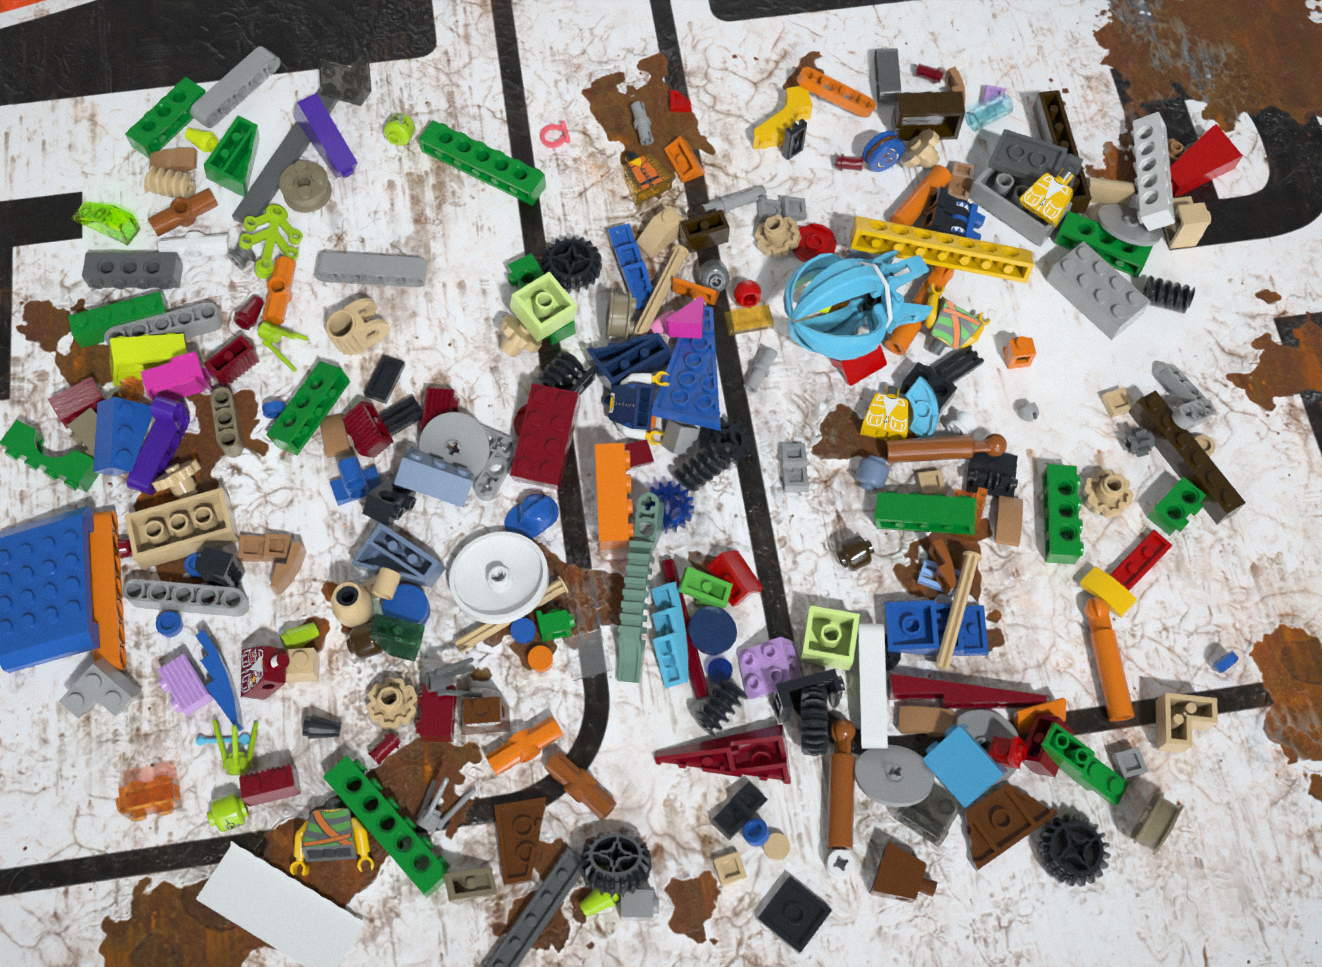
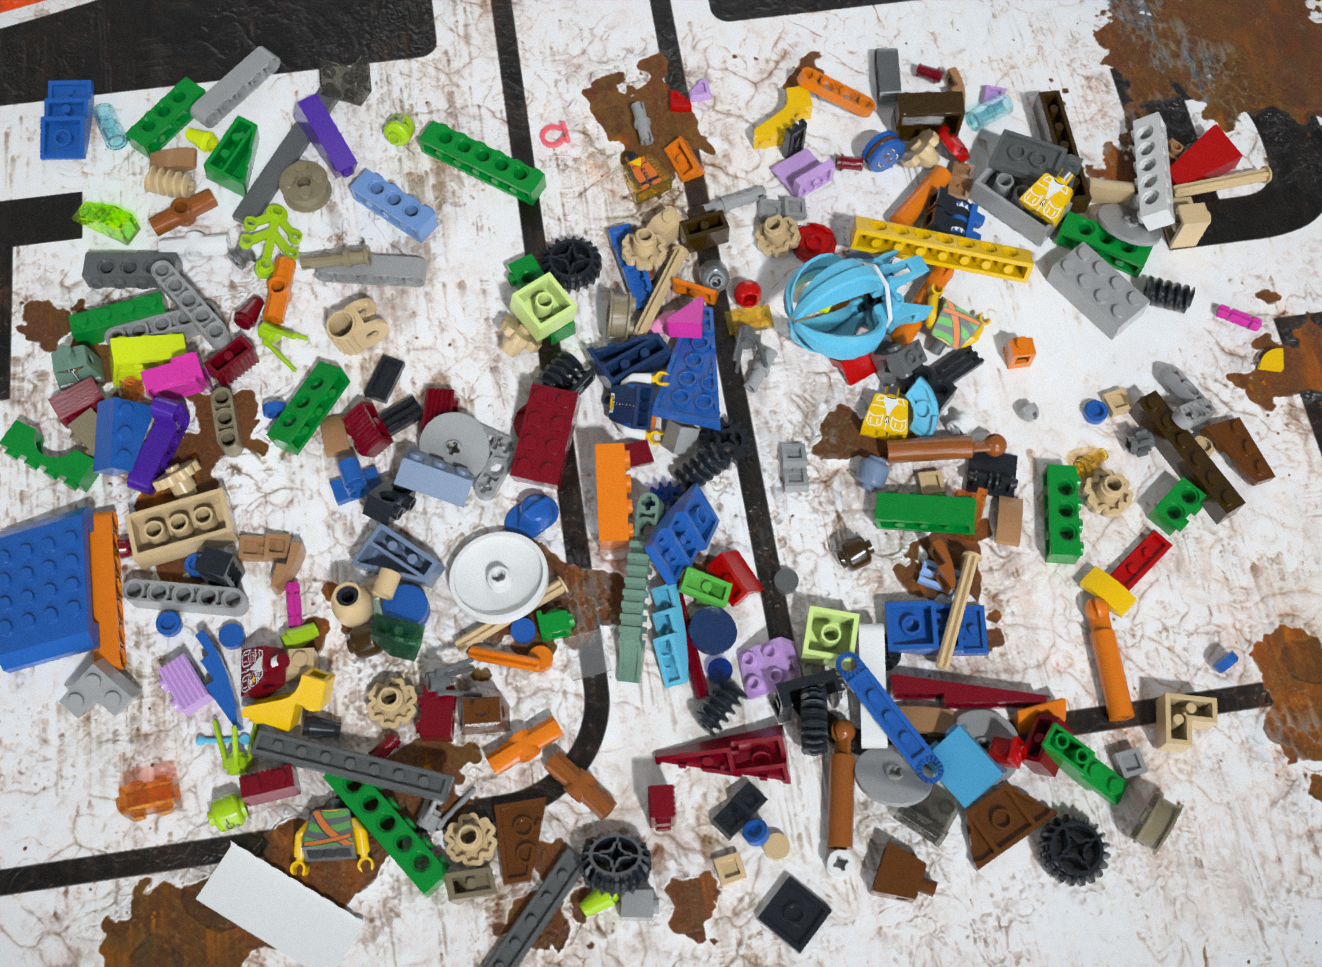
none -> blue slope [40,80,94,160]
none -> sand green torso [51,345,105,391]
none -> clear light blue pin [92,103,128,150]
none -> light grey beam [151,260,232,351]
none -> blue tile [218,623,246,650]
none -> yellow arch [241,667,336,732]
none -> dark grey tile [249,729,455,803]
none -> dark pink axle [285,581,303,628]
none -> dark tan pin [300,245,372,270]
none -> medium blue brick [350,169,438,244]
none -> tan plant [444,813,498,869]
none -> orange axle [468,646,541,672]
none -> tan plant [621,228,667,271]
none -> blue slope [643,483,720,586]
none -> dark red brick [648,784,677,832]
none -> lavender tile [690,78,711,103]
none -> dark grey plant [732,325,768,373]
none -> lavender bracket [772,148,835,198]
none -> dark grey tile [774,568,799,594]
none -> blue plate [836,652,944,784]
none -> dark grey tile [870,334,928,387]
none -> red tile [936,125,971,163]
none -> clear yellow cone [1073,448,1109,478]
none -> blue tile [1083,400,1108,425]
none -> tan axle [1172,166,1272,198]
none -> reddish brown wing [1199,417,1276,486]
none -> dark pink axle [1216,304,1263,331]
none -> yellow tile [1258,348,1284,372]

